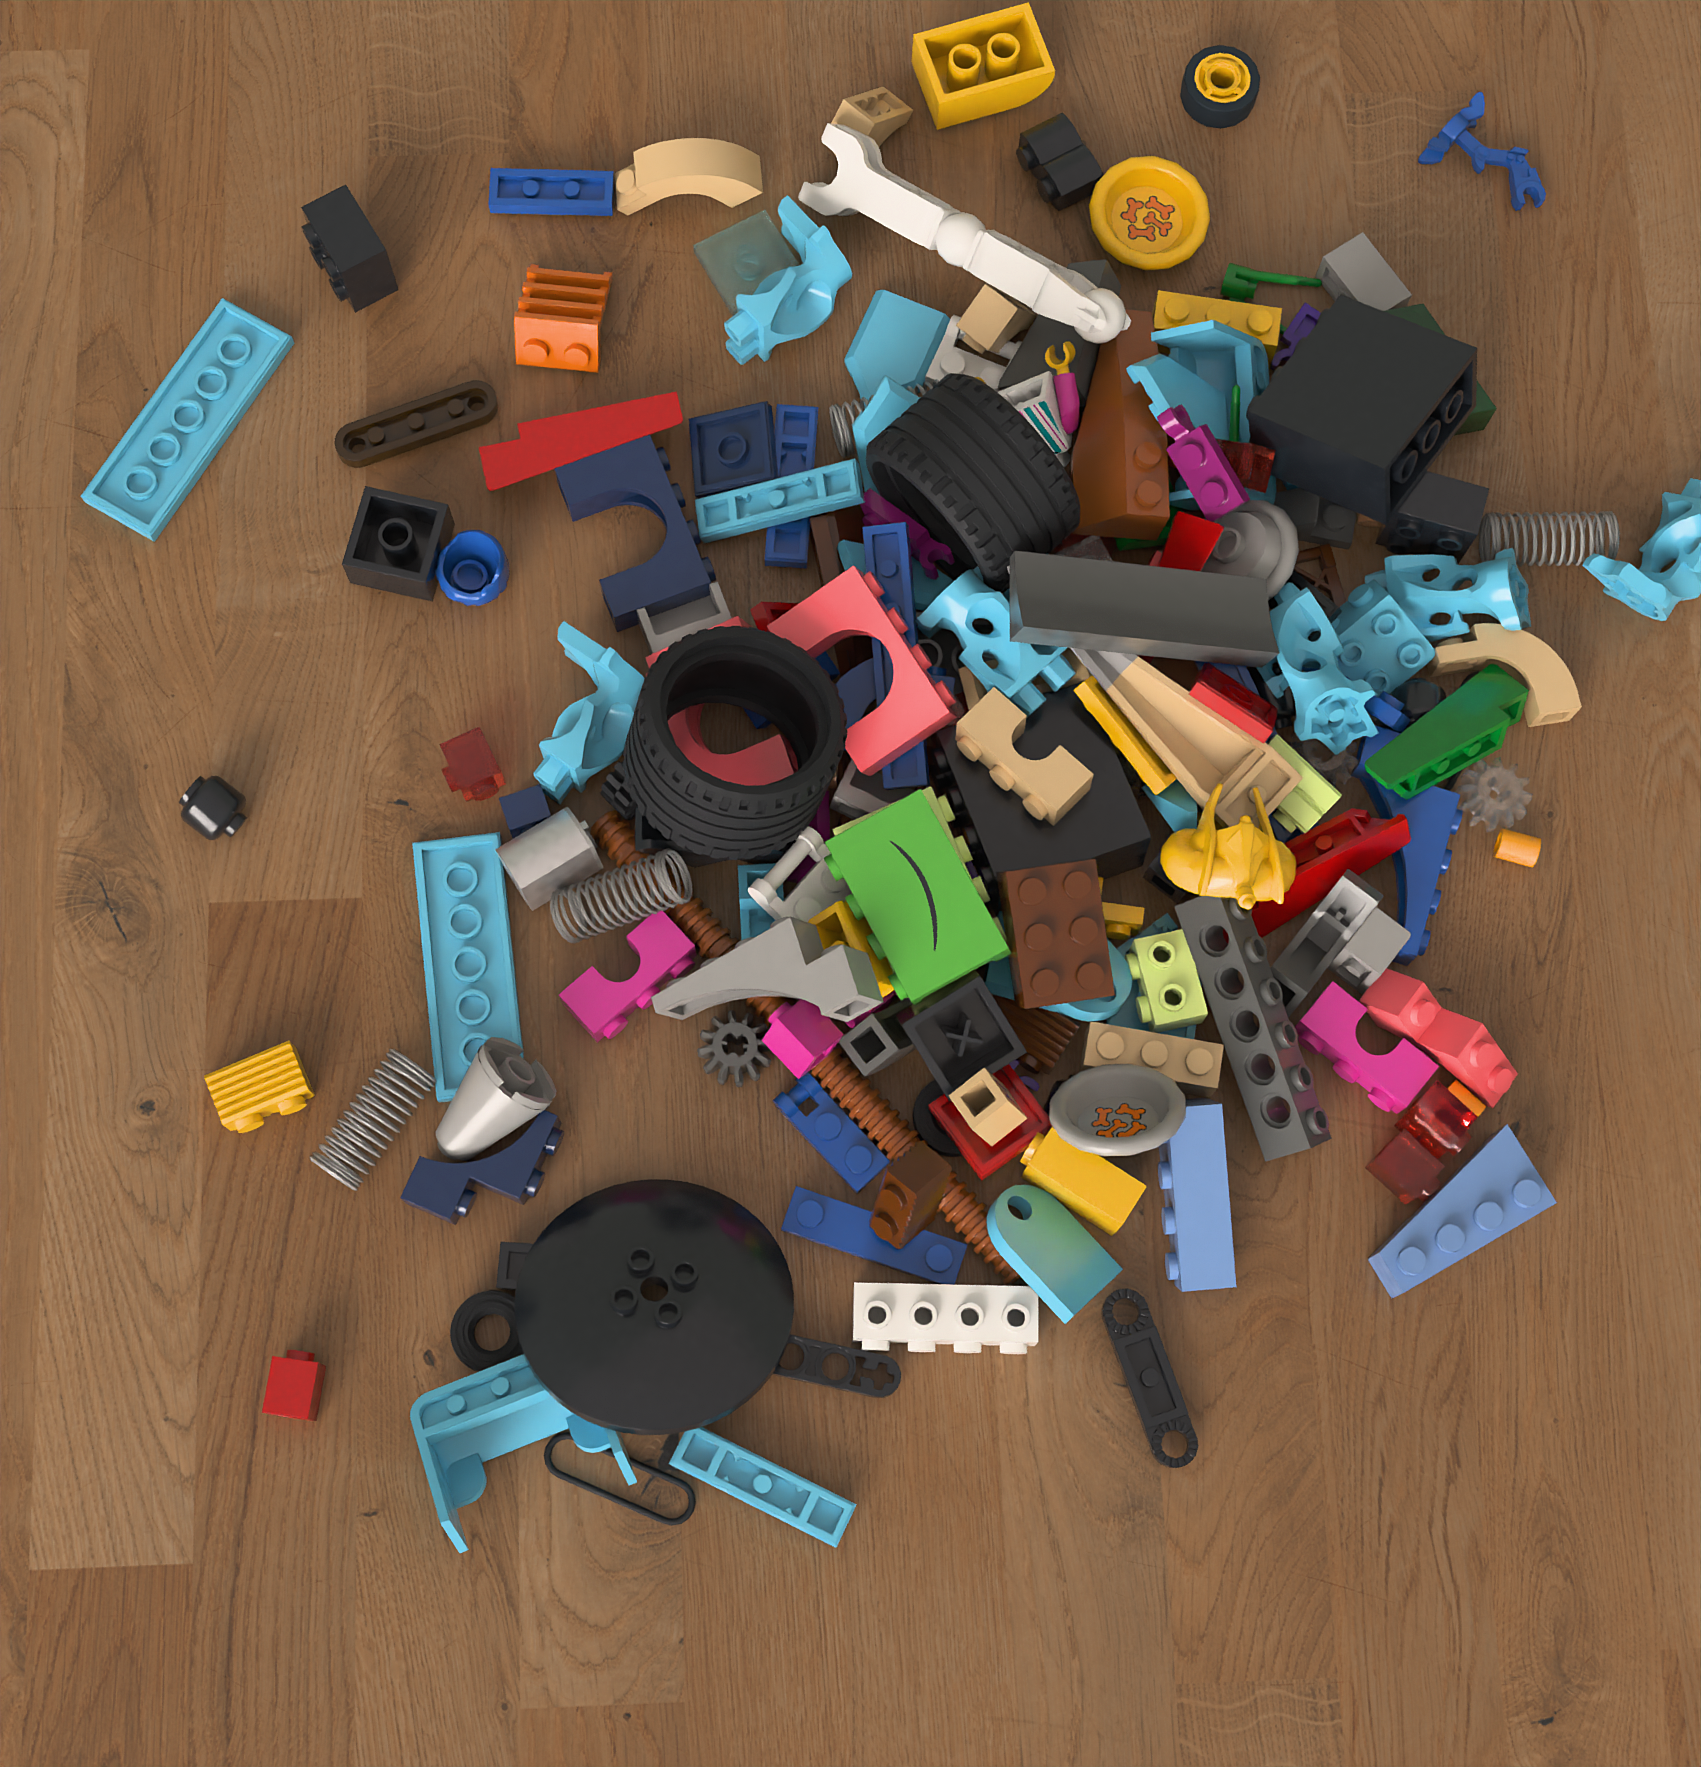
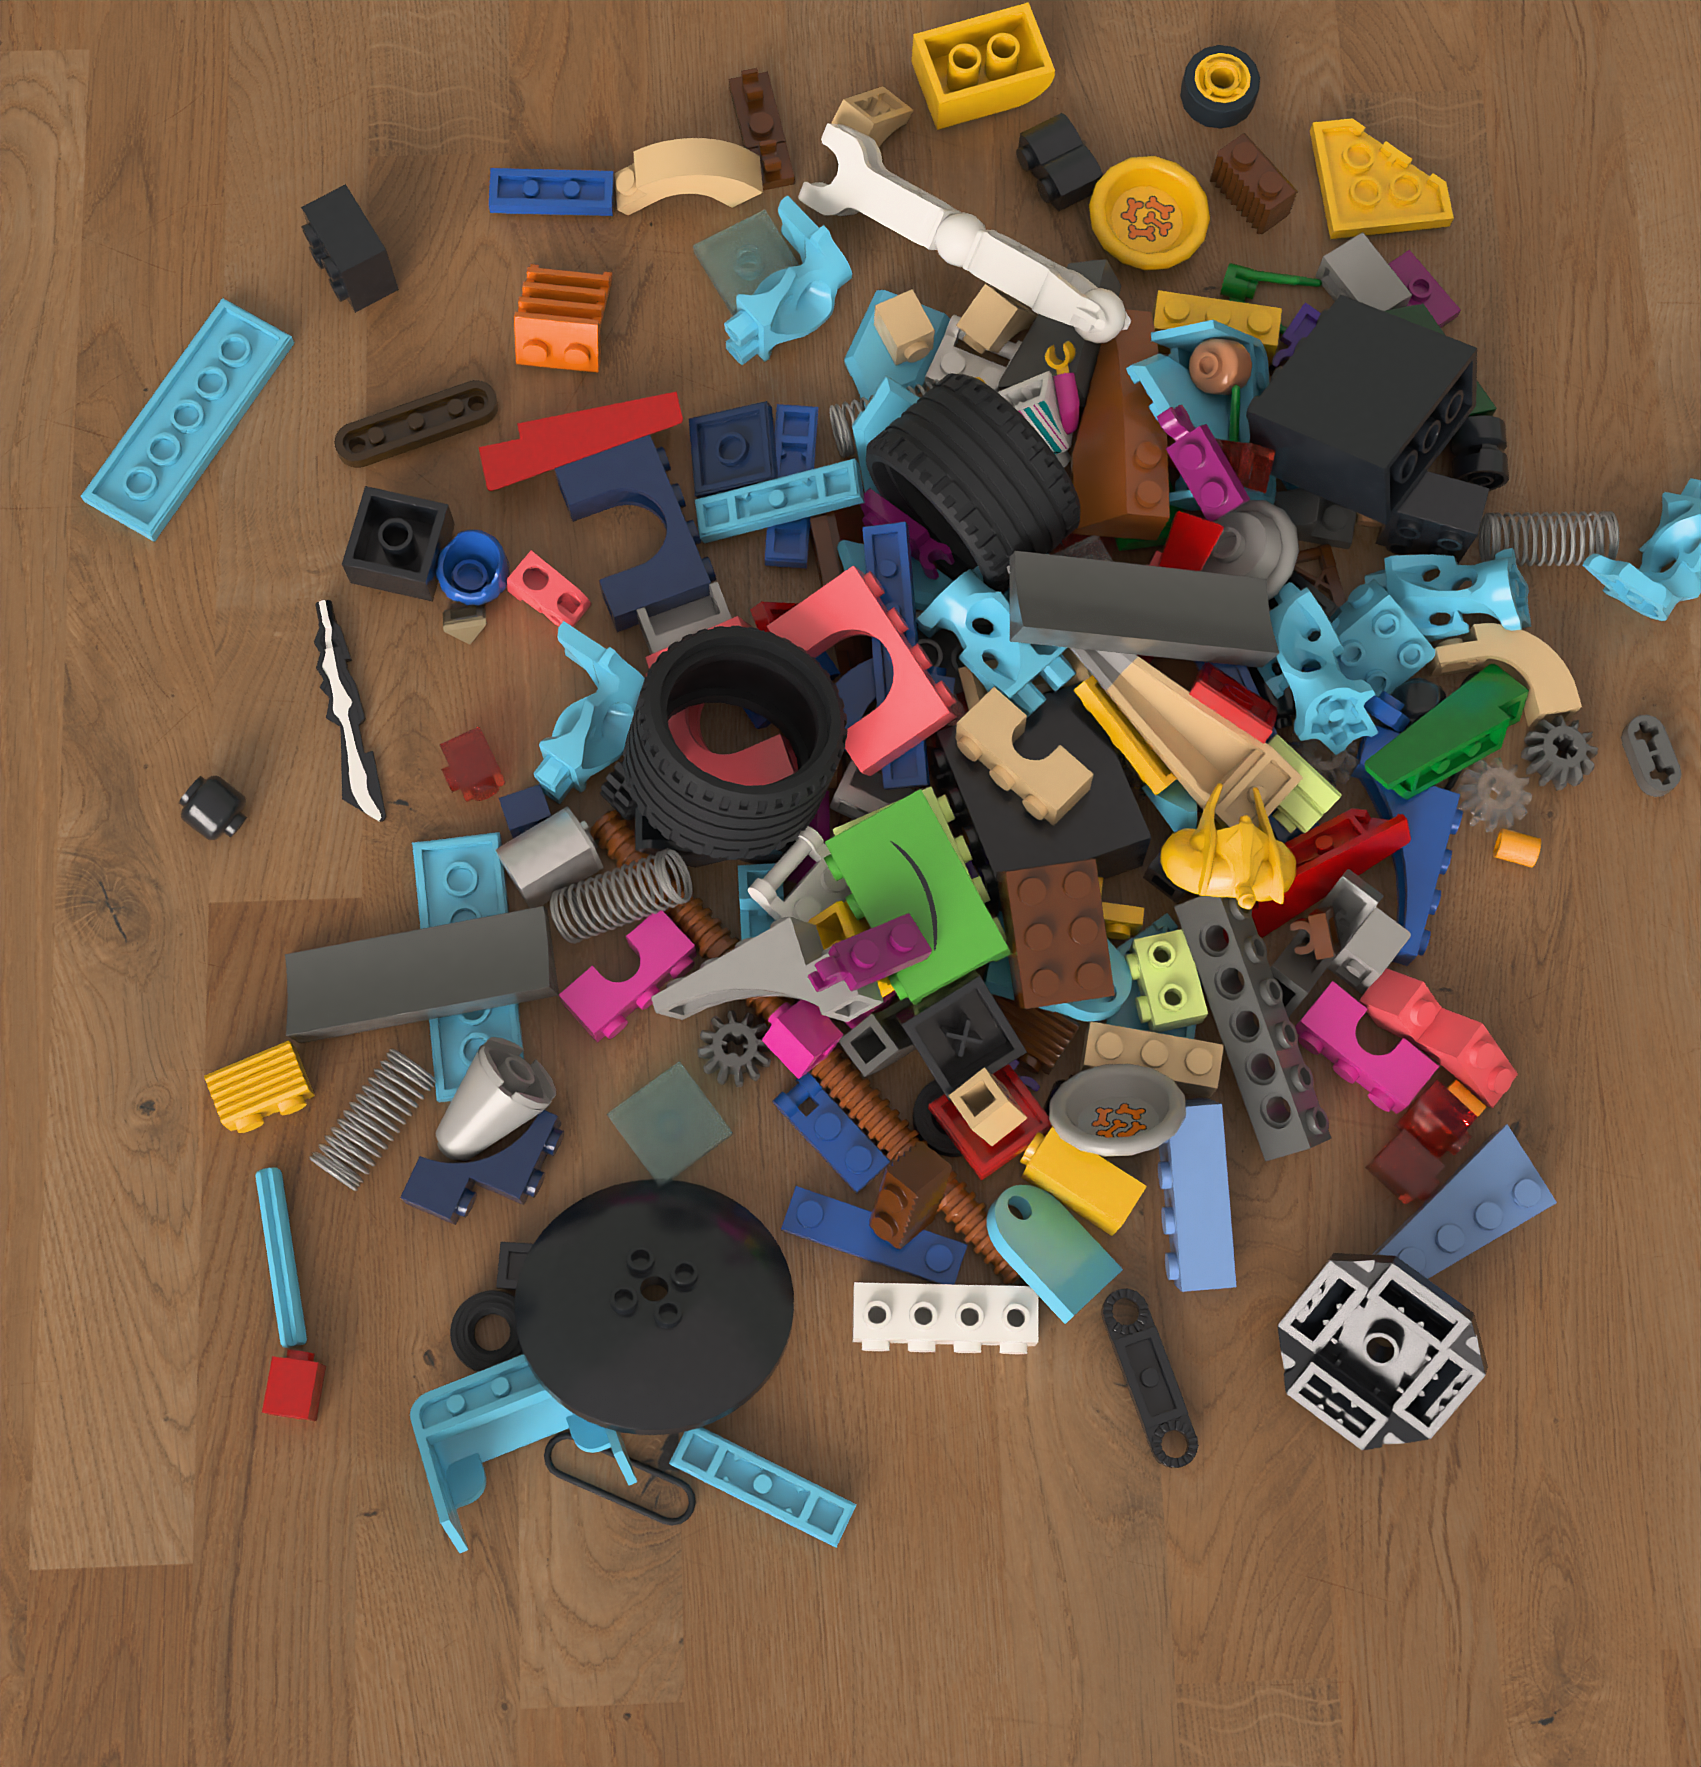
black beam [772,1334,901,1398] -> none
blue piece [1418,92,1546,211] -> none
none -> medium azure axle [255,1167,307,1348]
none -> dark grey arch [285,906,559,1043]
none -> black sword [314,600,386,822]
none -> dark tan slope [443,605,487,645]
none -> coral leg [507,550,591,627]
none -> clear light blue plate [607,1061,733,1187]
none -> reddish brown plate [728,68,795,191]
none -> magenta plate [807,913,932,992]
none -> tan brick [874,289,935,365]
none -> nougat head [1188,338,1252,395]
none -> reddish brown brick [1210,133,1298,234]
none -> piece [1277,1253,1488,1450]
none -> reddish brown tile [1290,906,1341,960]
none -> yellow plate [1310,118,1454,239]
none -> magenta plate [1388,250,1461,328]
none -> black wheel [1451,416,1509,491]
none -> dark grey gear [1520,715,1598,791]
none -> dark grey beam [1621,715,1681,797]

